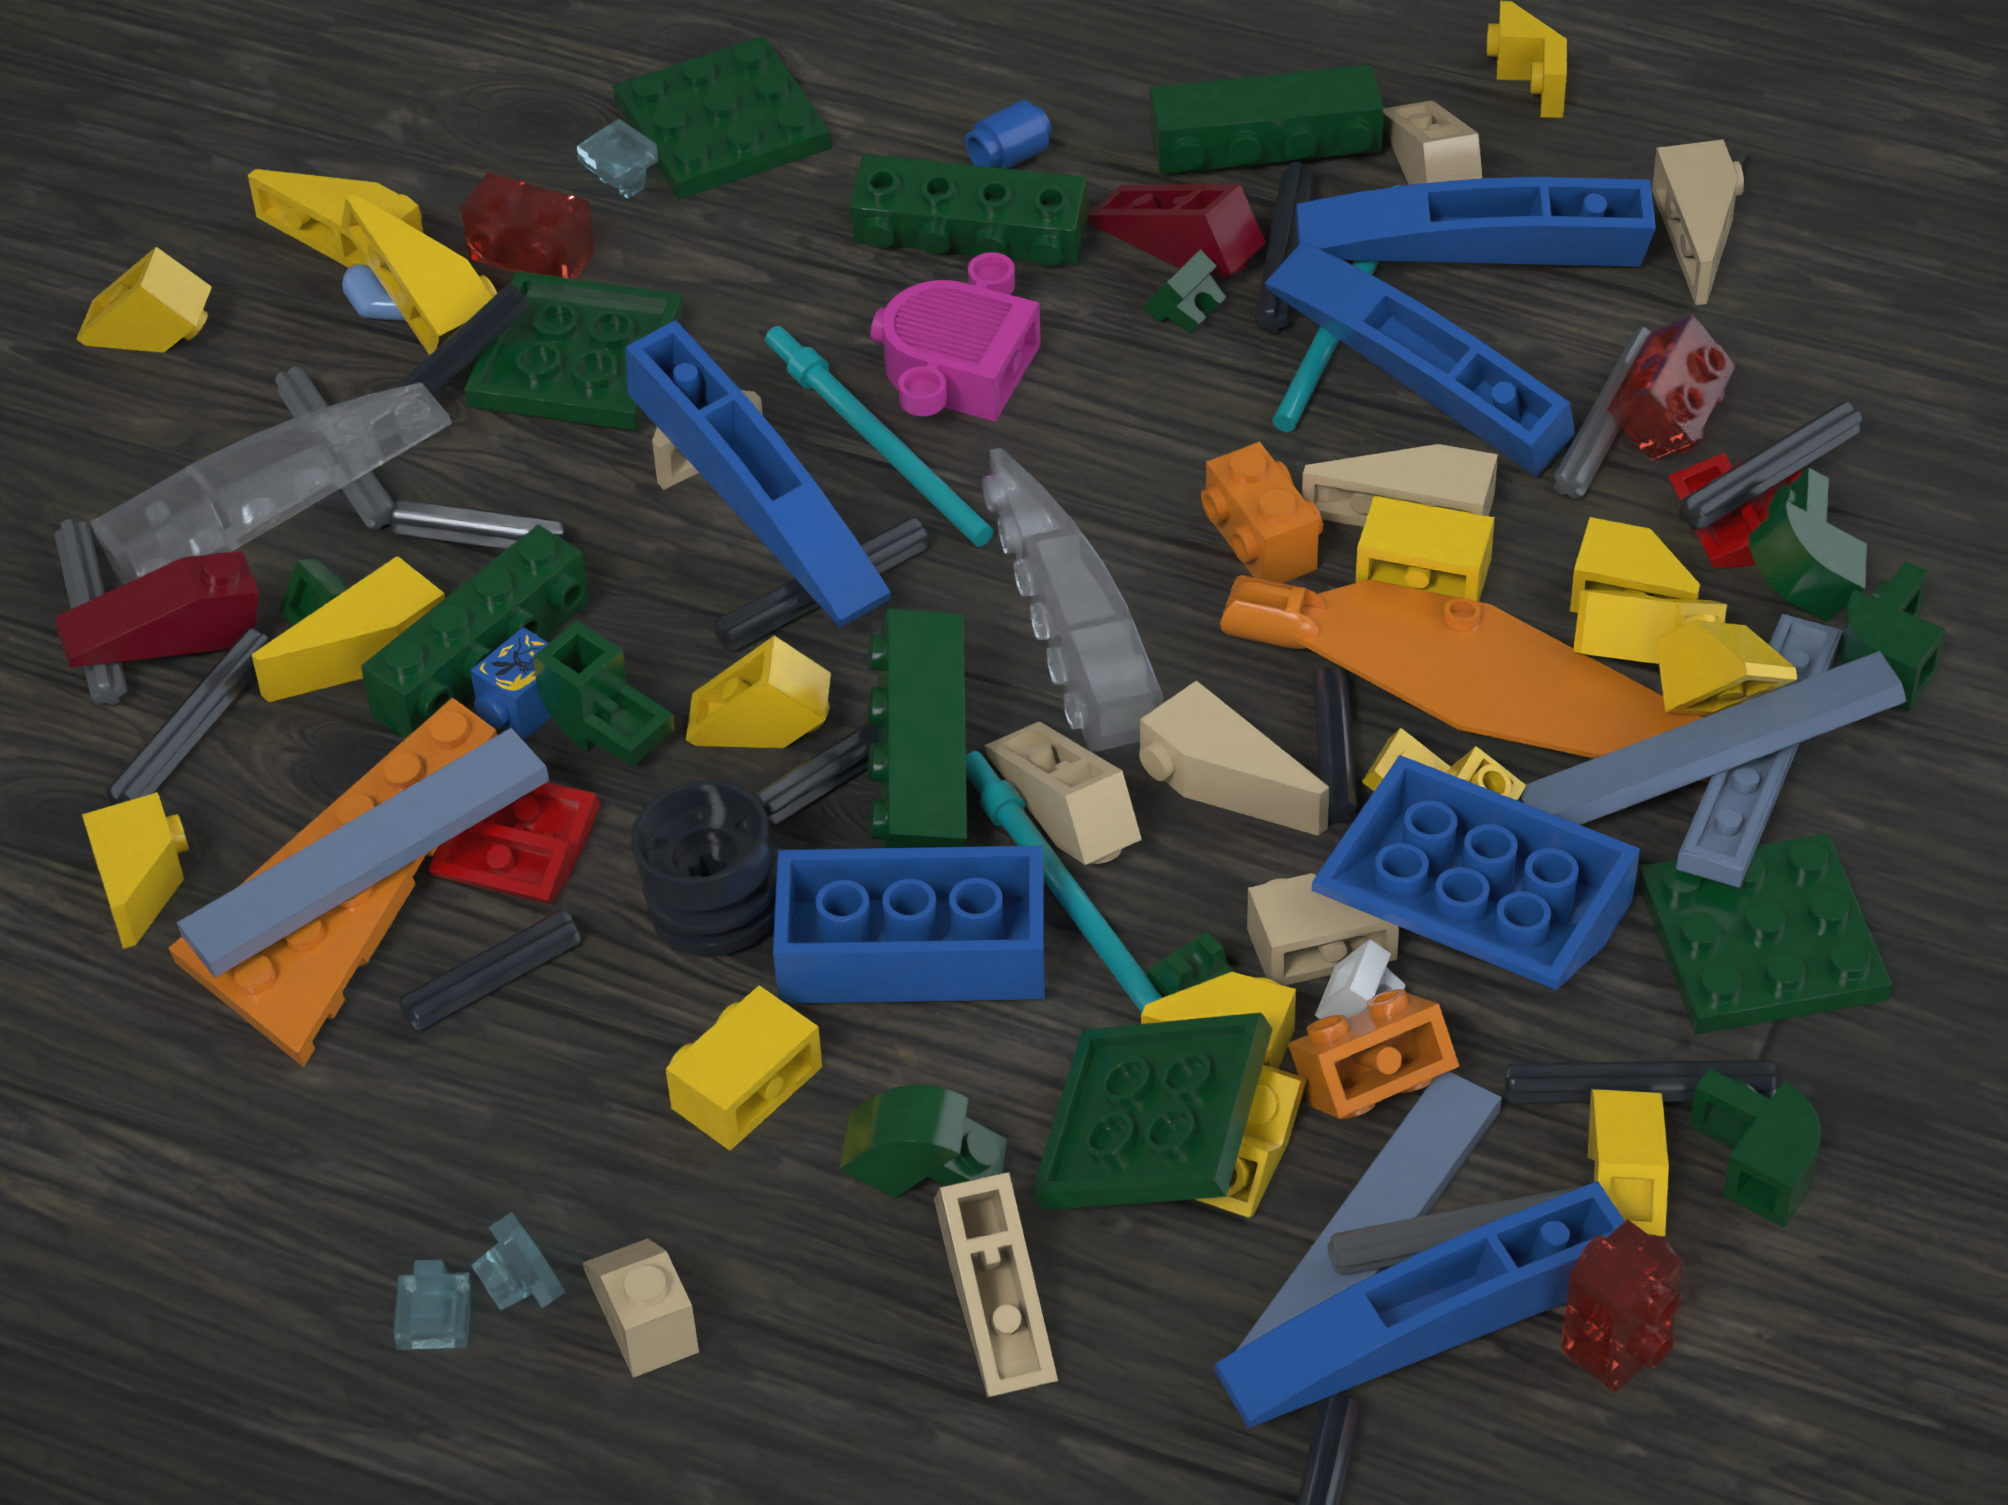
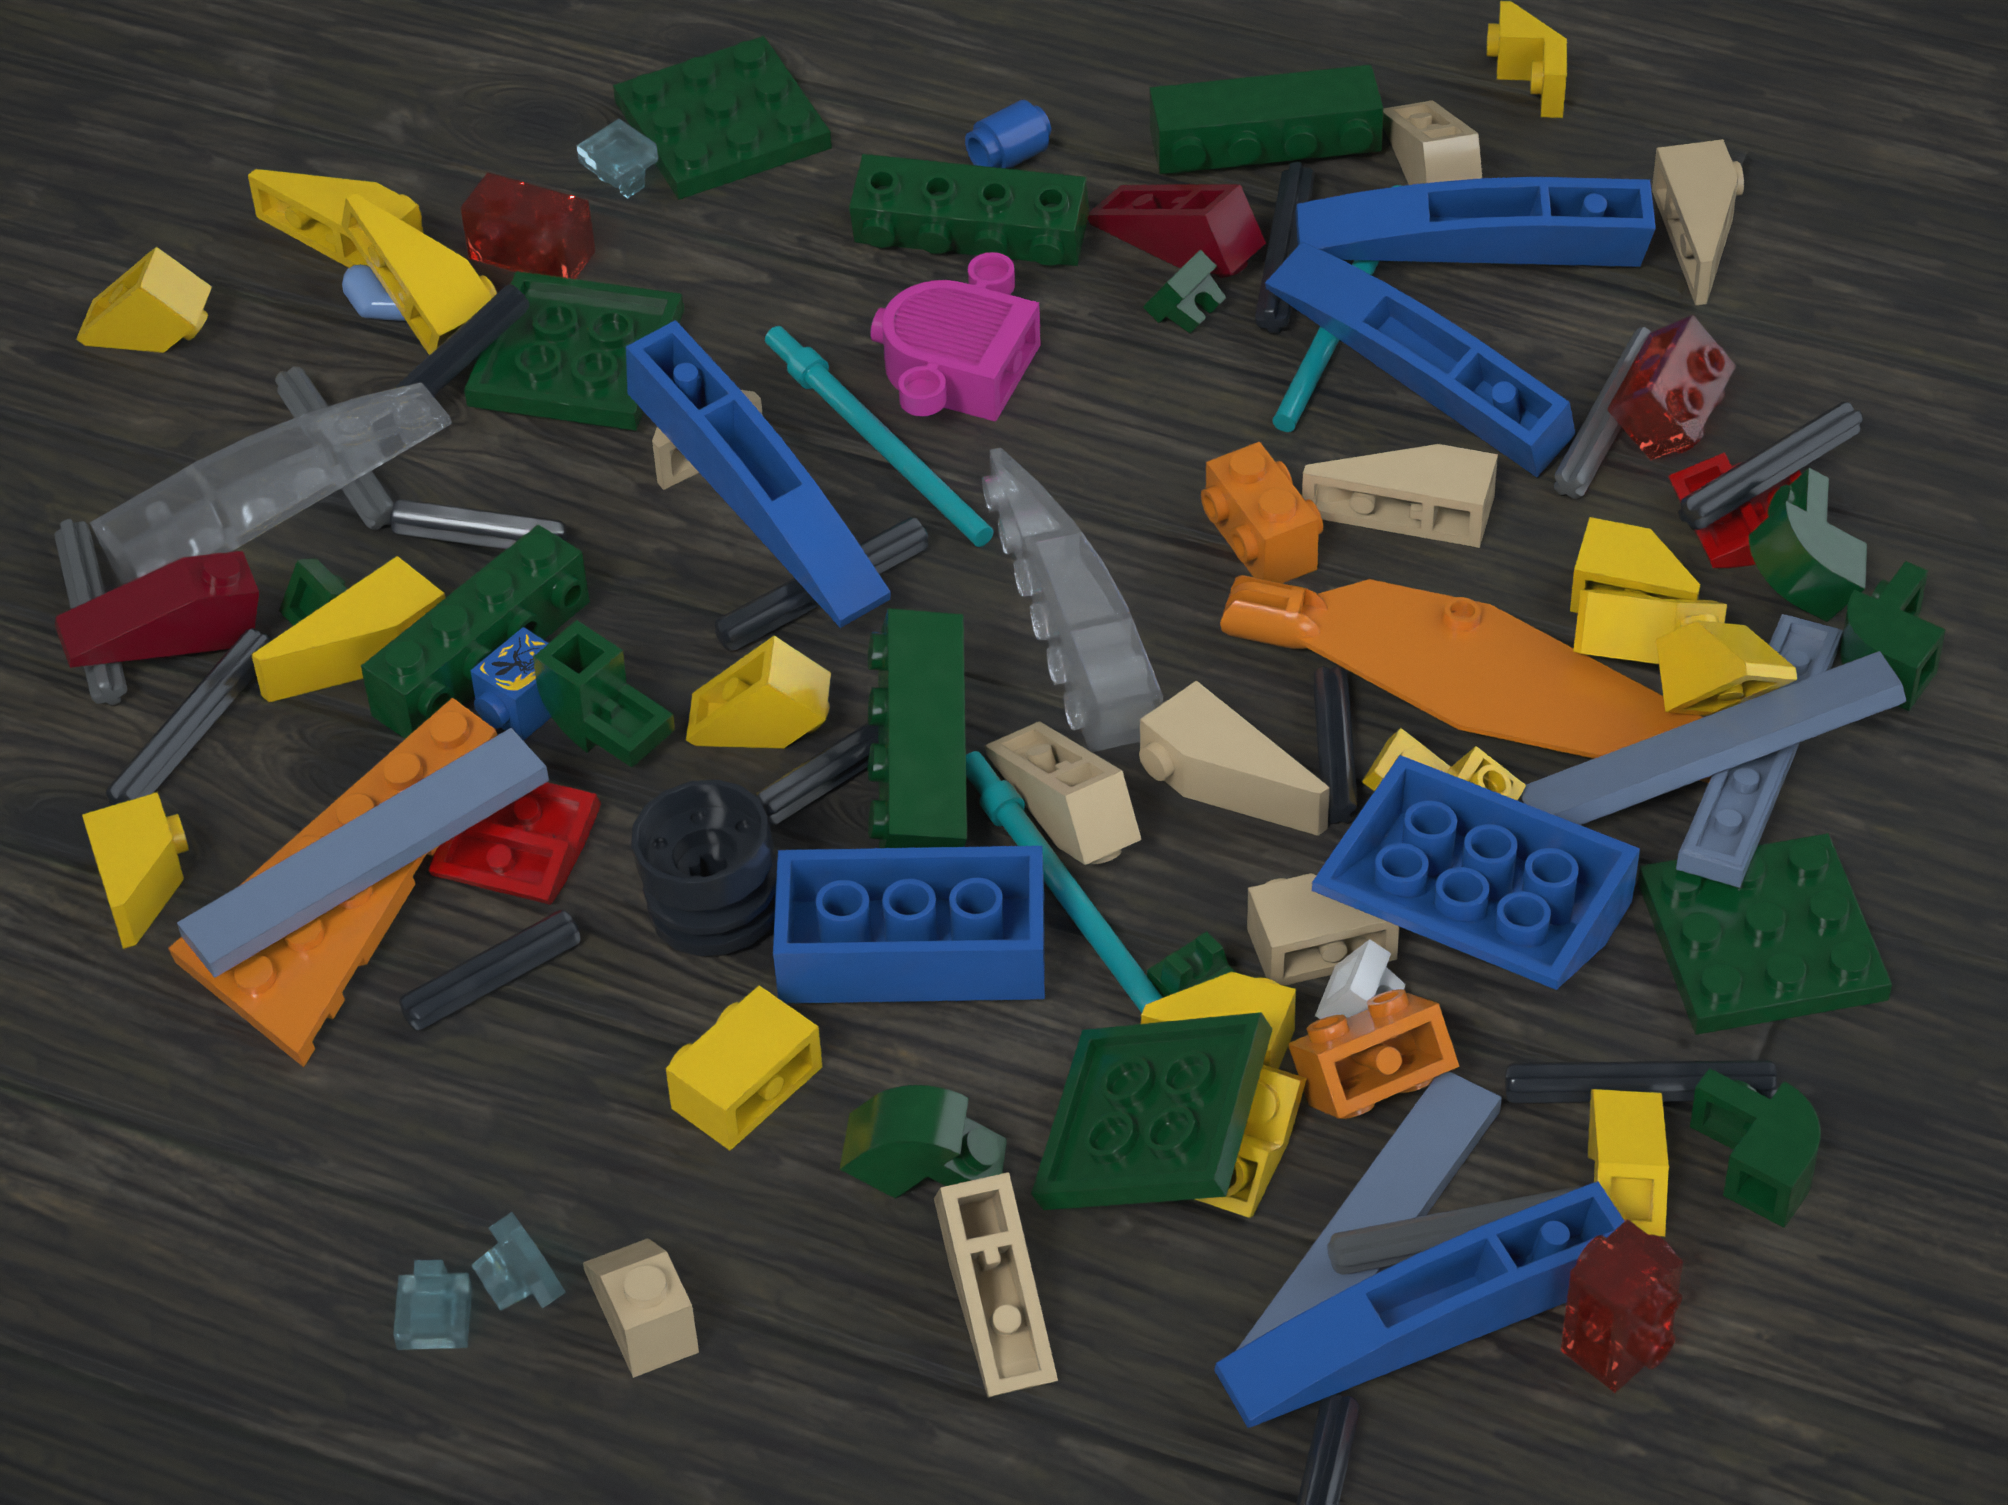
yellow brick [1356,496,1495,602] -> none

